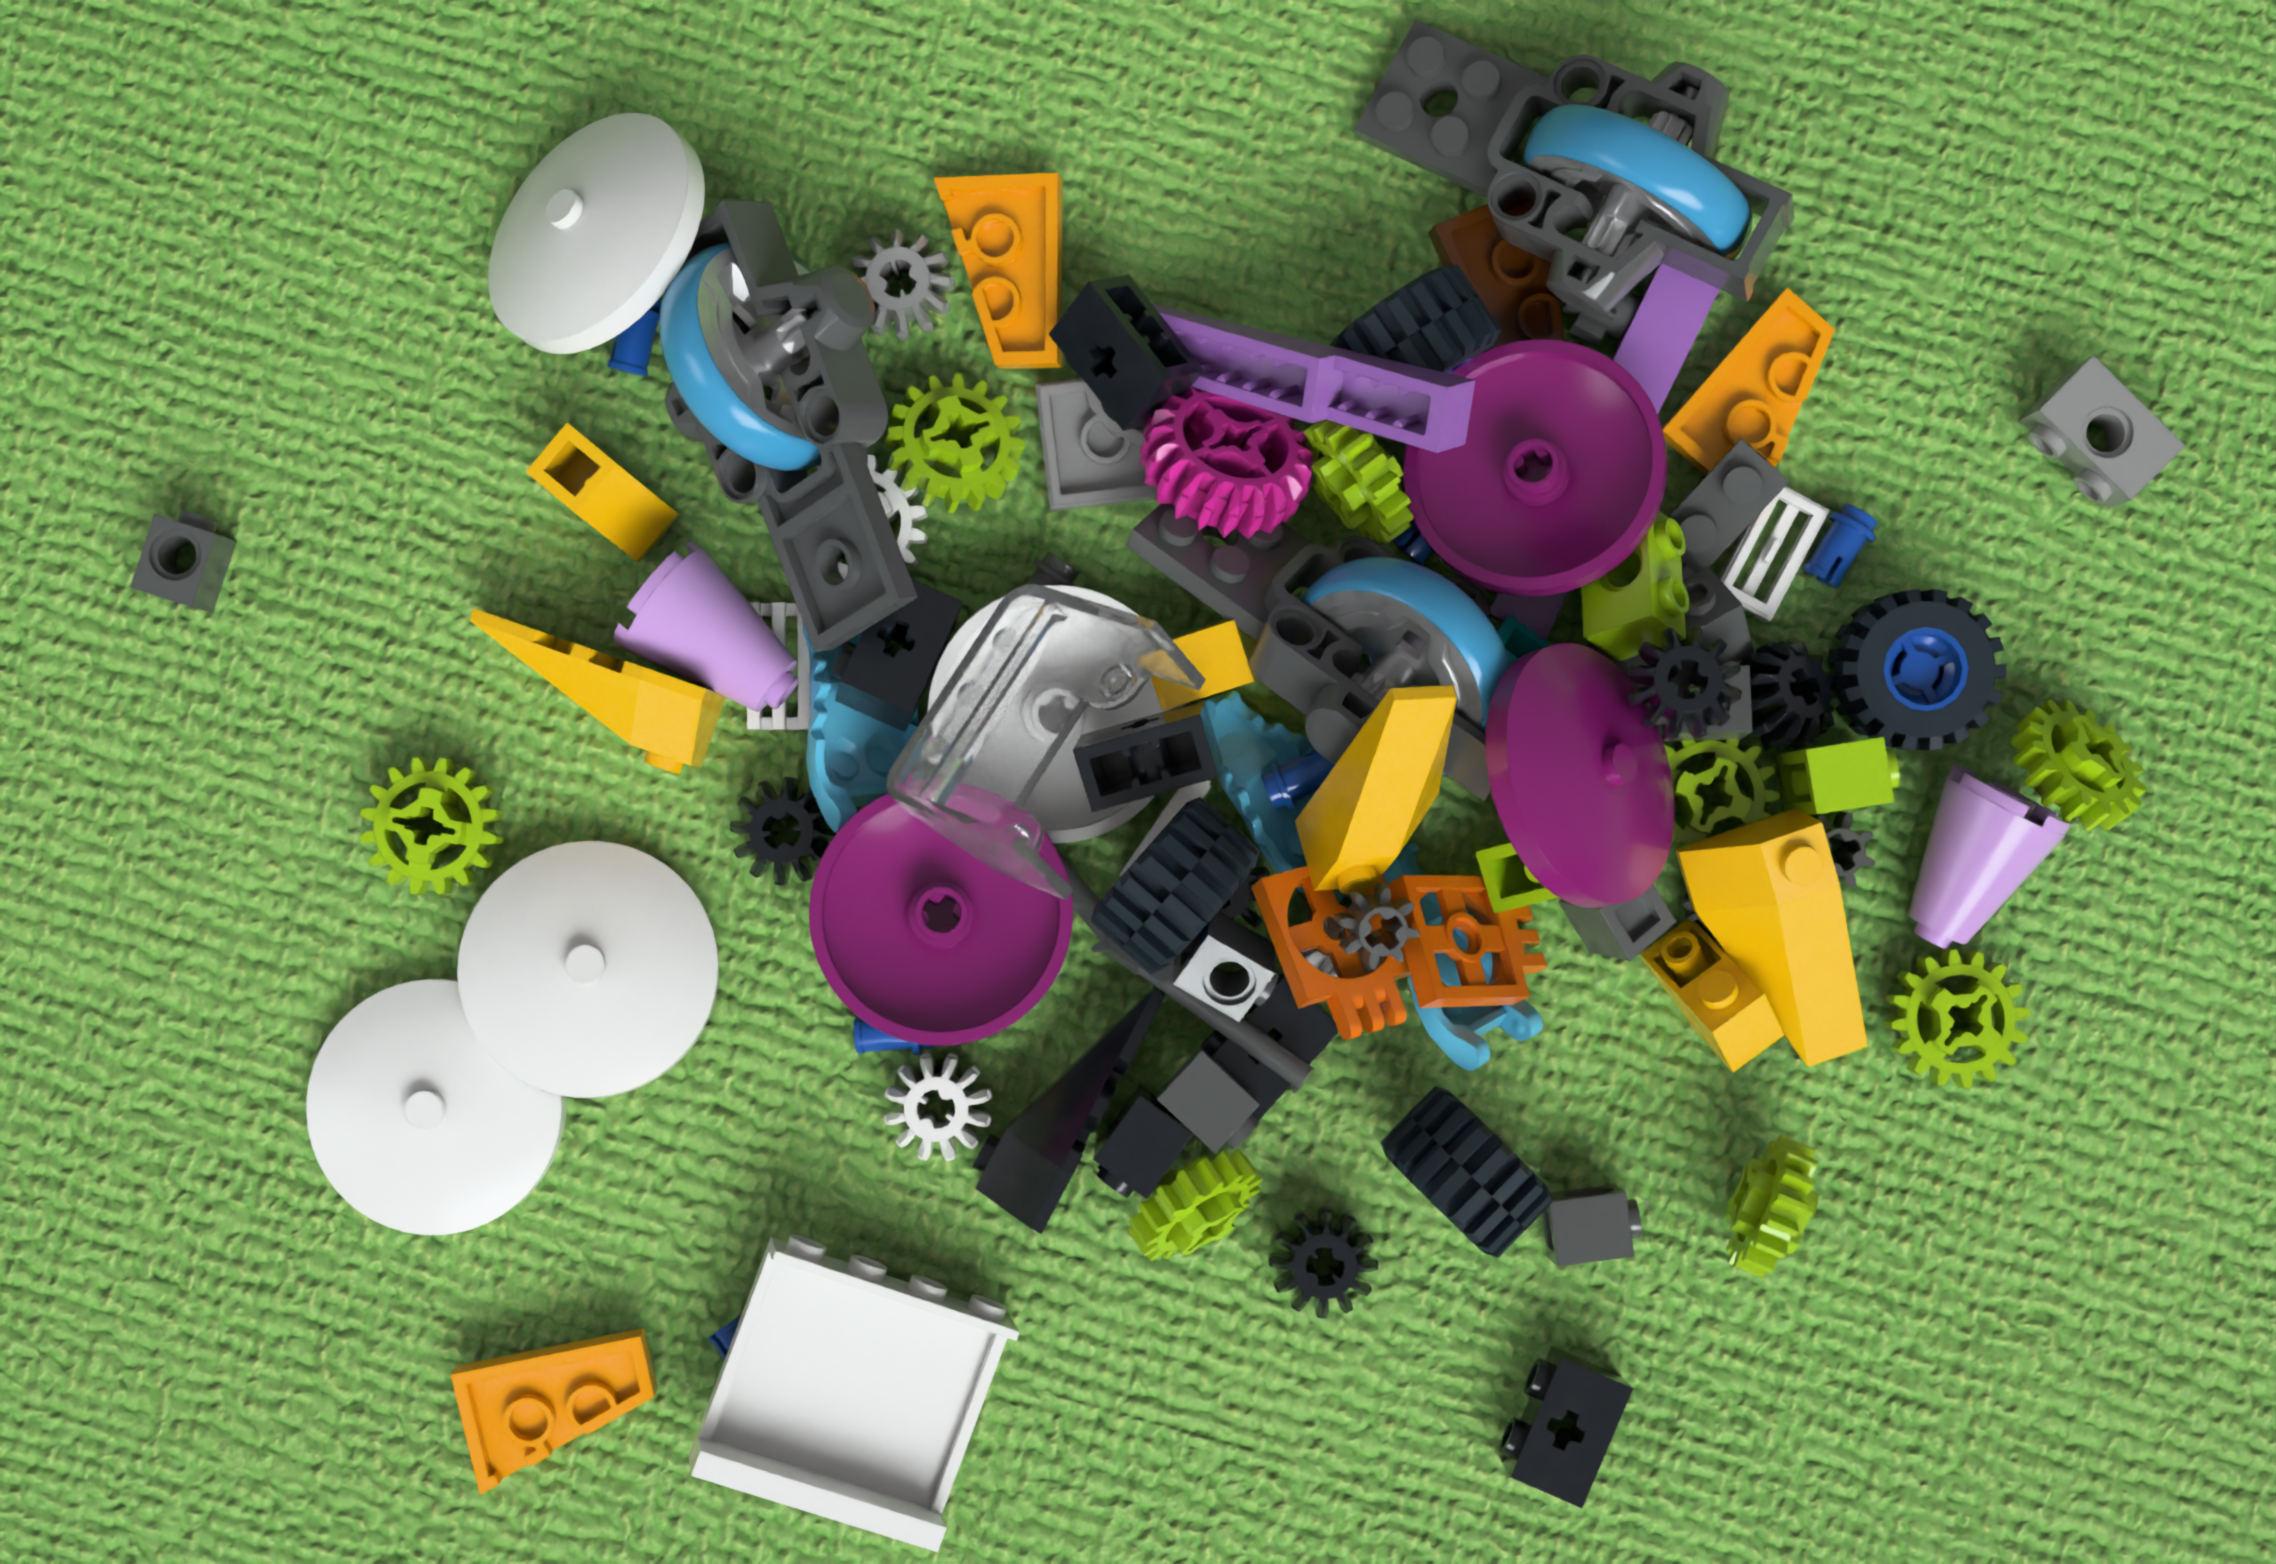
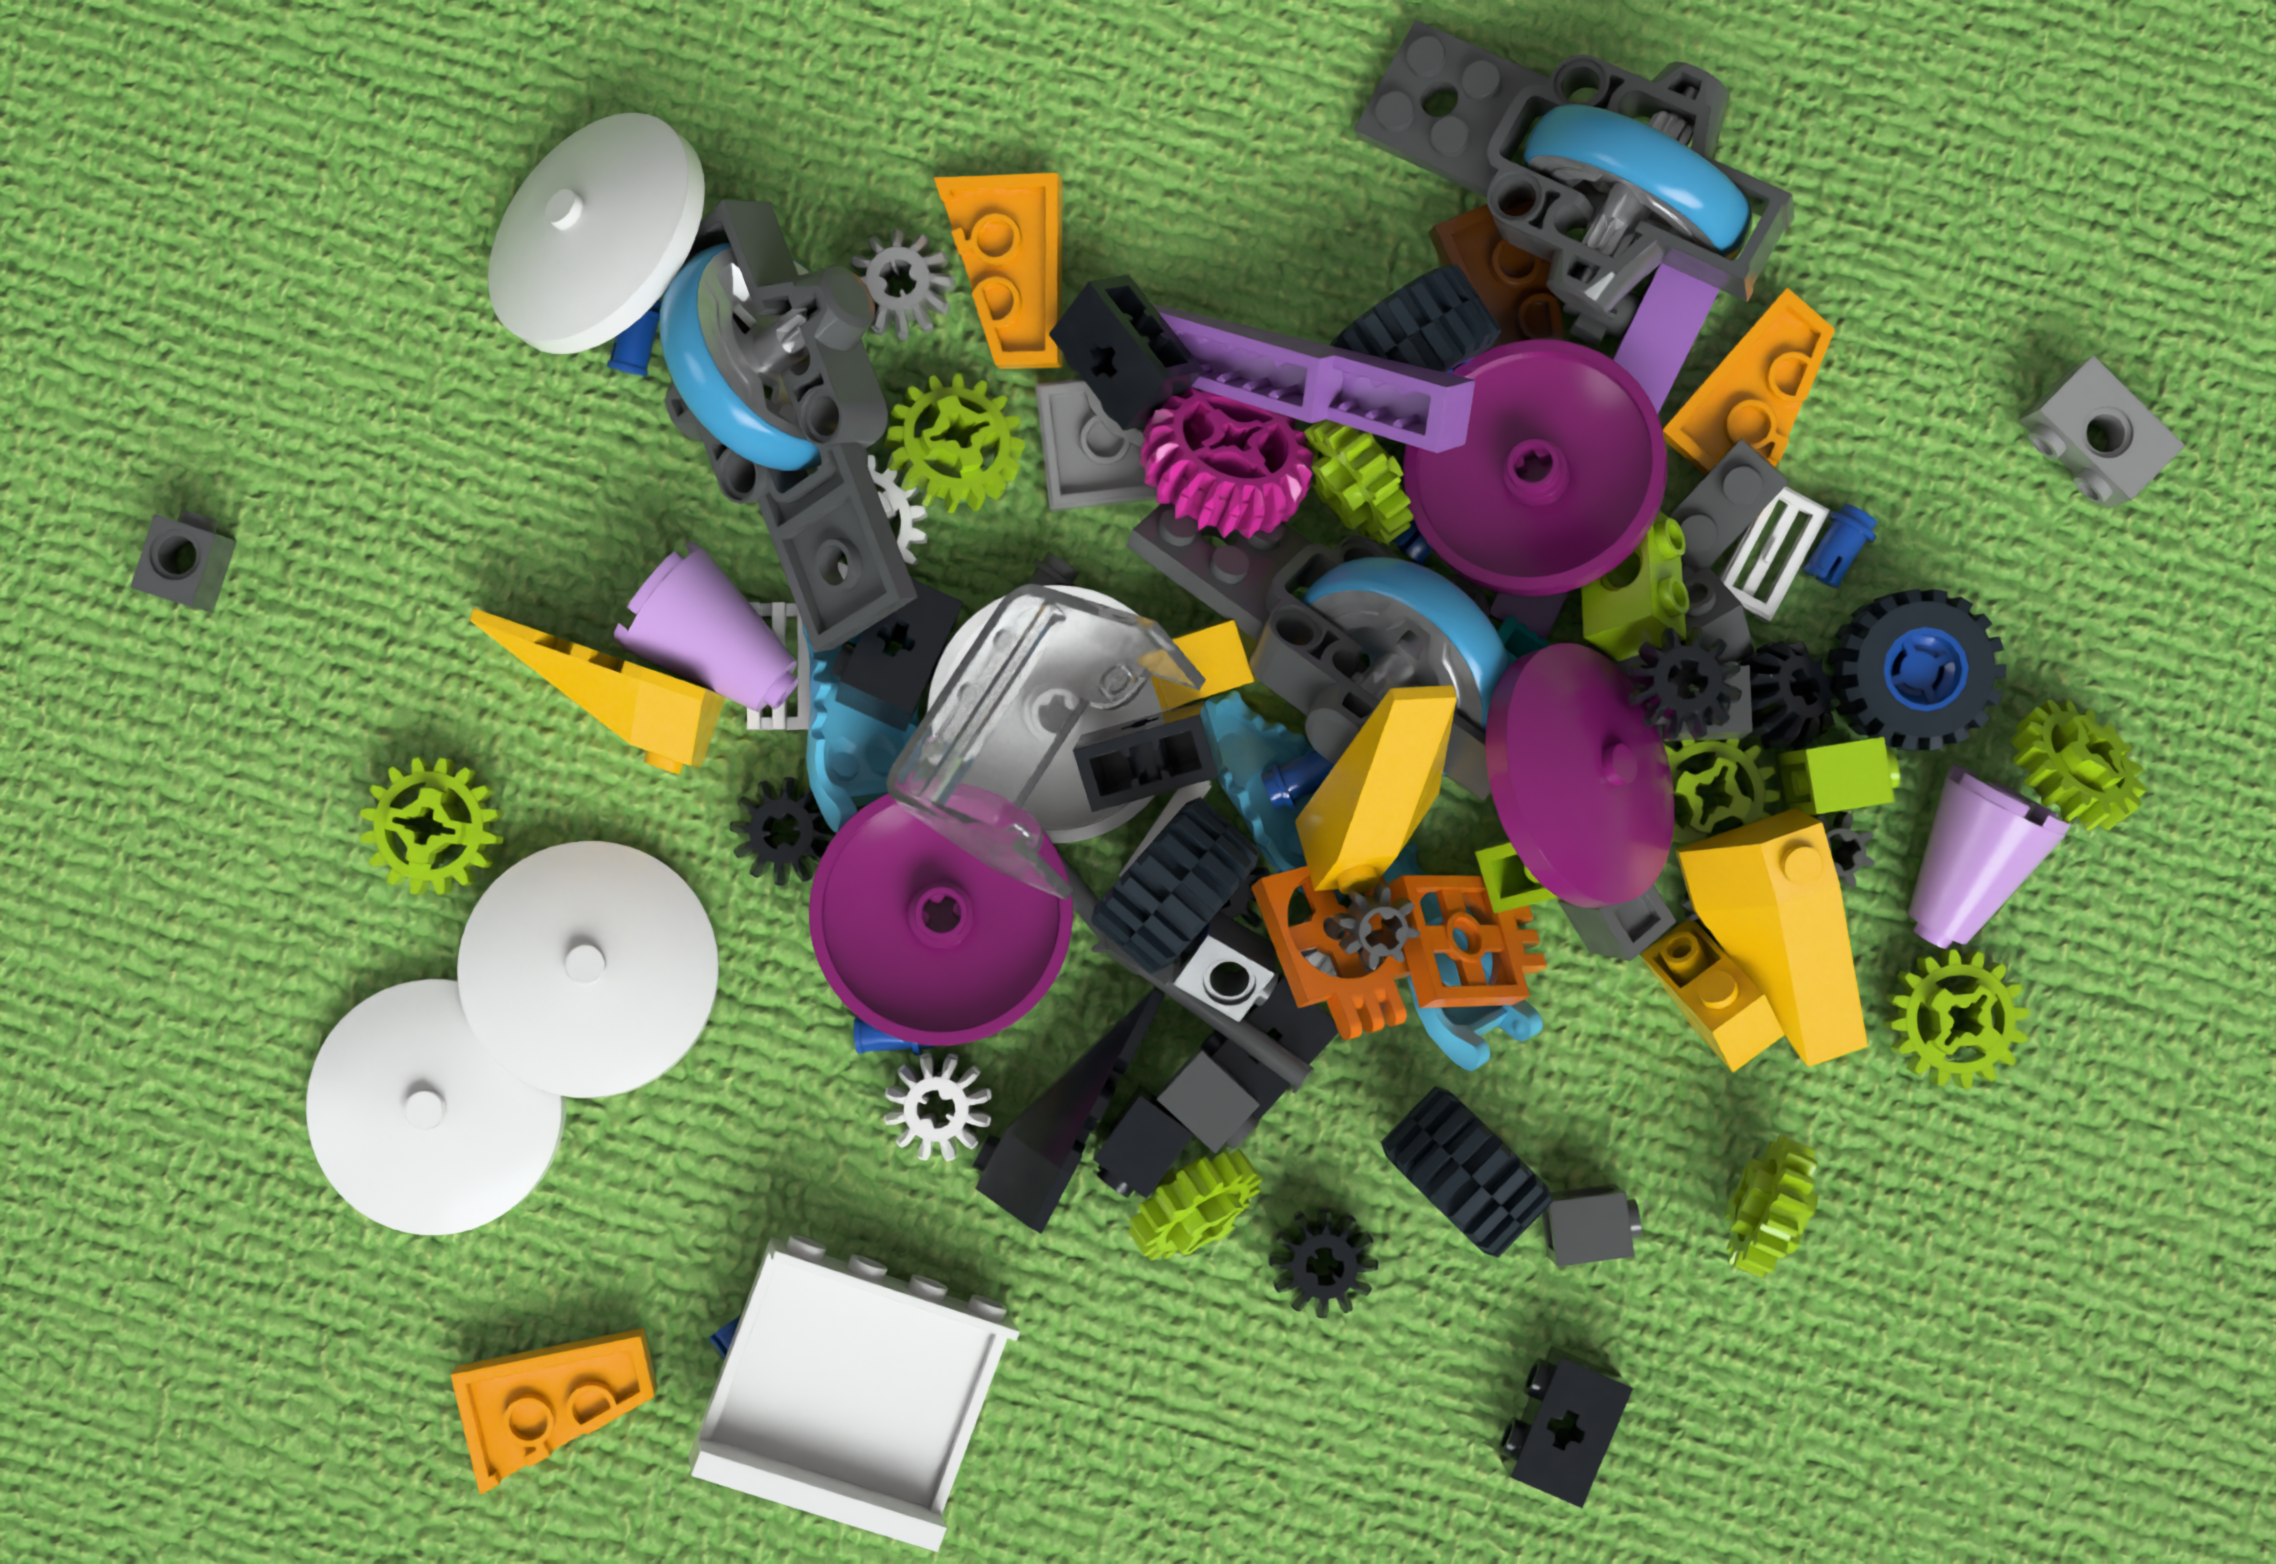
yellow slope [526,422,680,563] -> none

